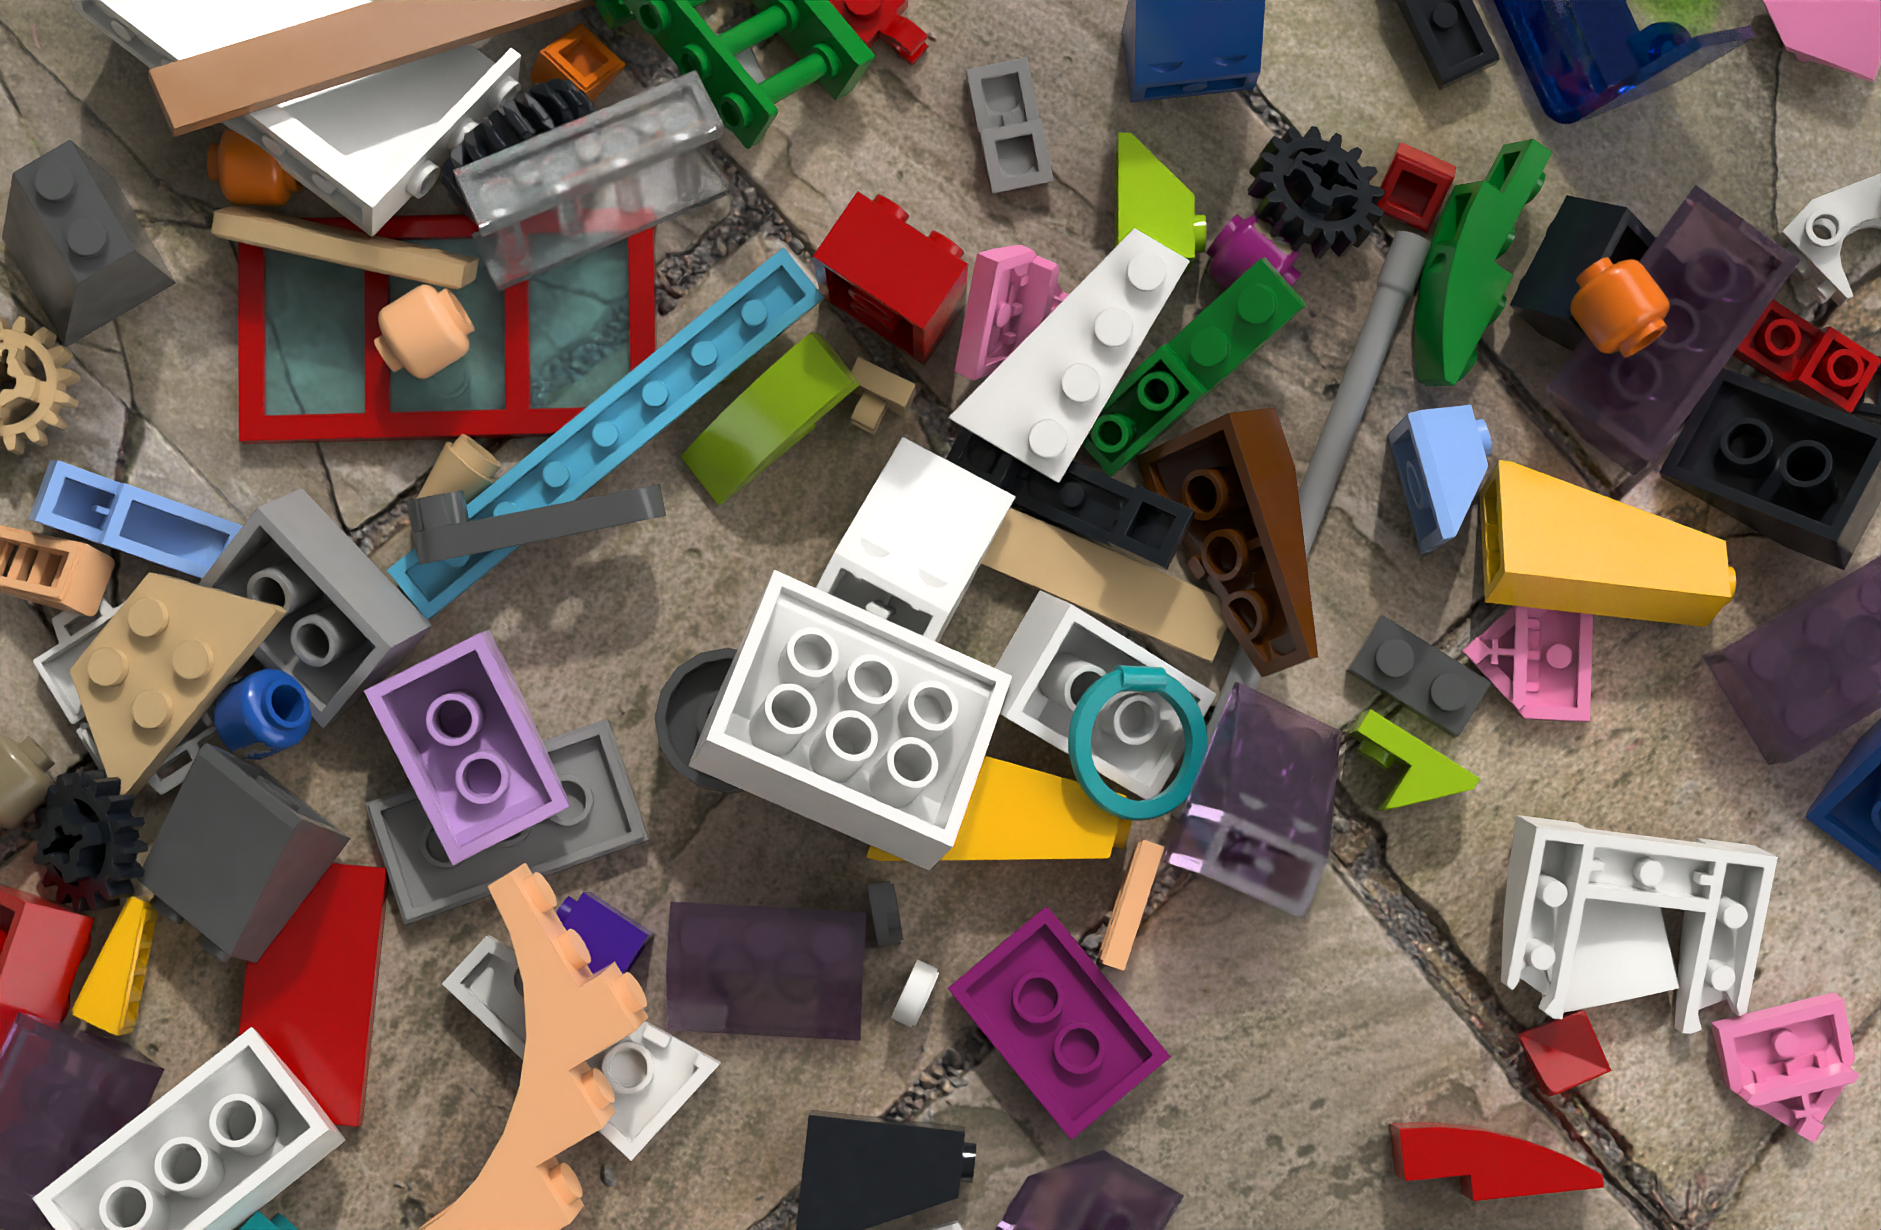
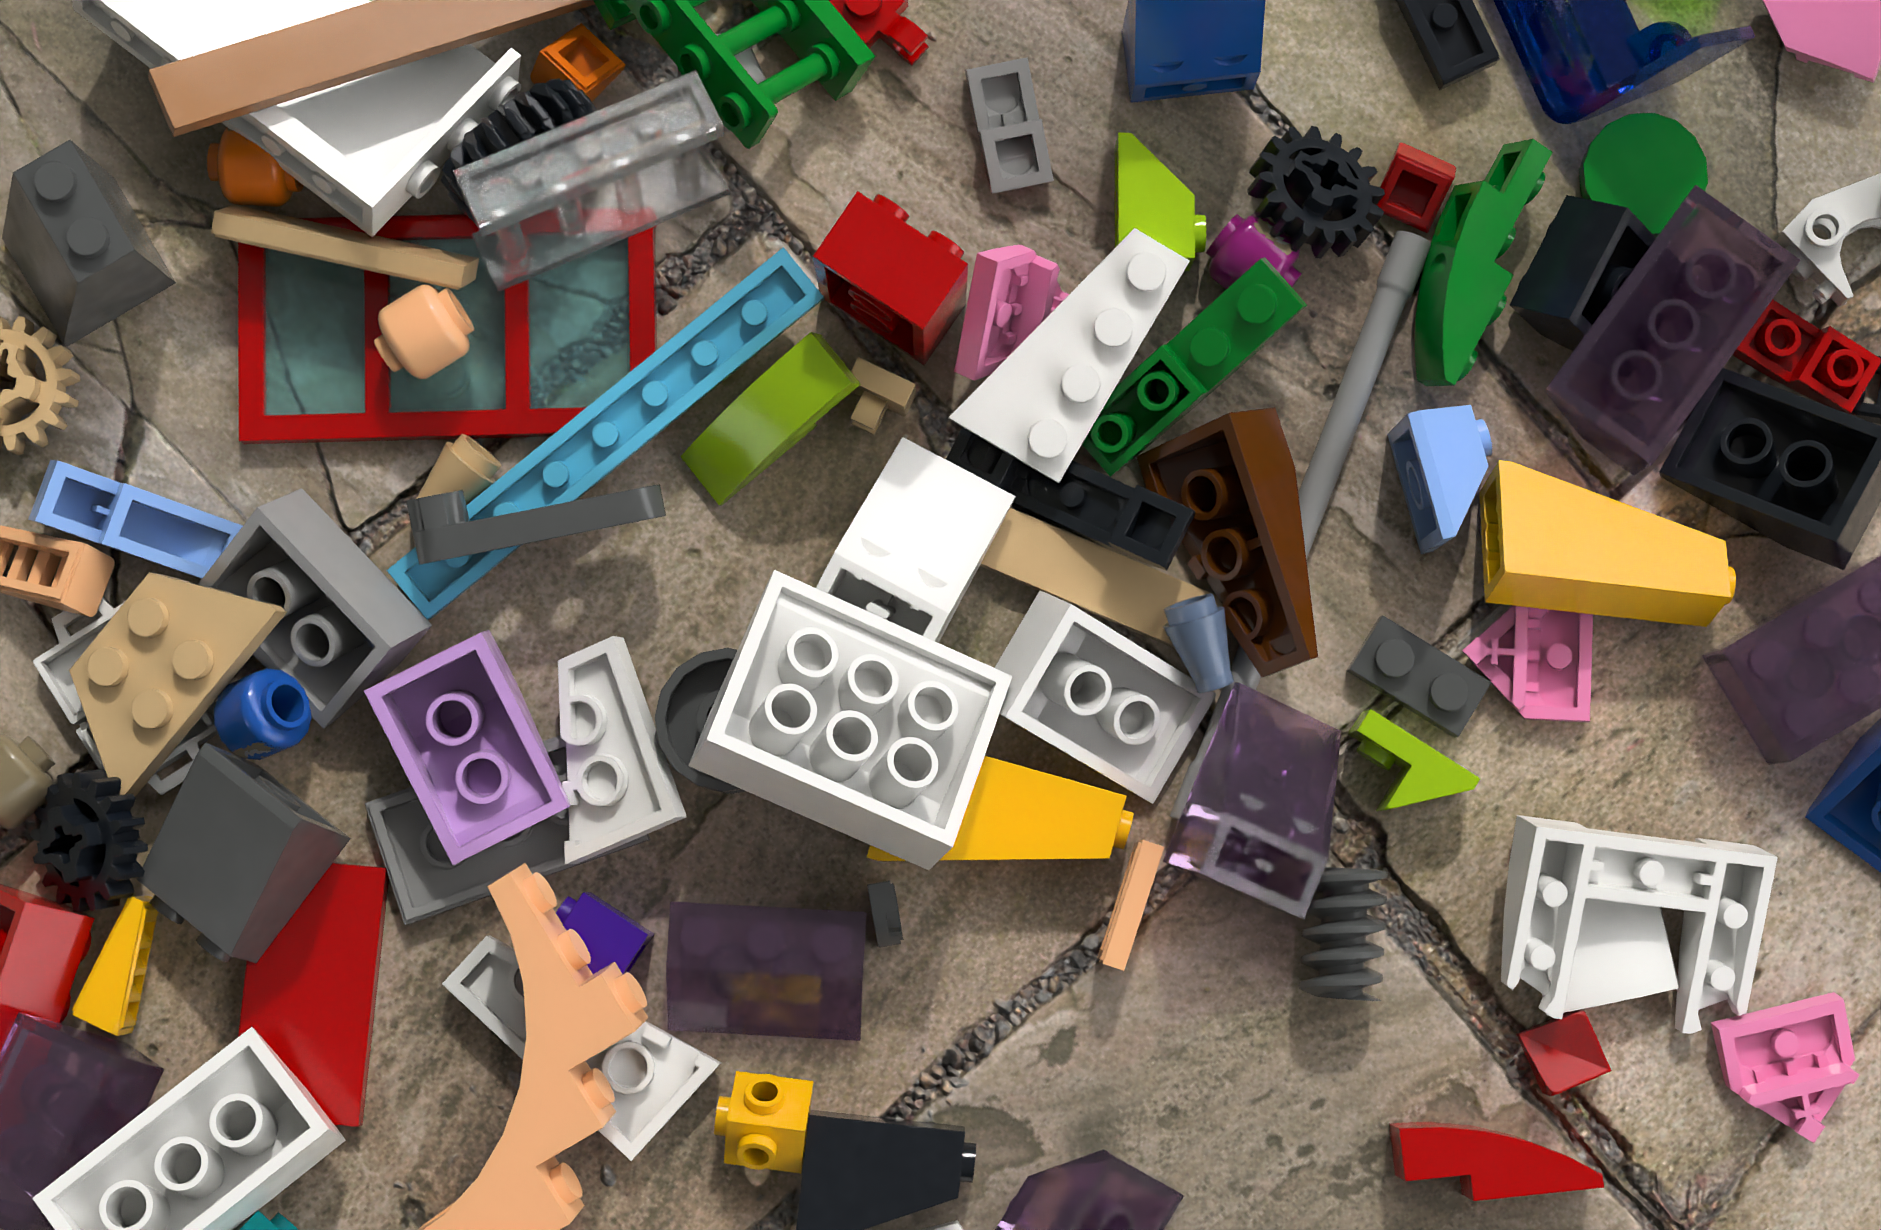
white tile [891,959,939,1028] -> none
magenta plate [947,906,1171,1140] -> none
teal piece [1068,665,1208,821] -> none
orange head [1570,257,1670,358] -> none
none -> white wing [558,636,687,864]
none -> yellow brick [714,1071,814,1174]
none -> sand blue cone [1163,593,1234,693]
none -> dark grey piece [1299,867,1388,1001]
none -> green tile [1579,113,1708,238]

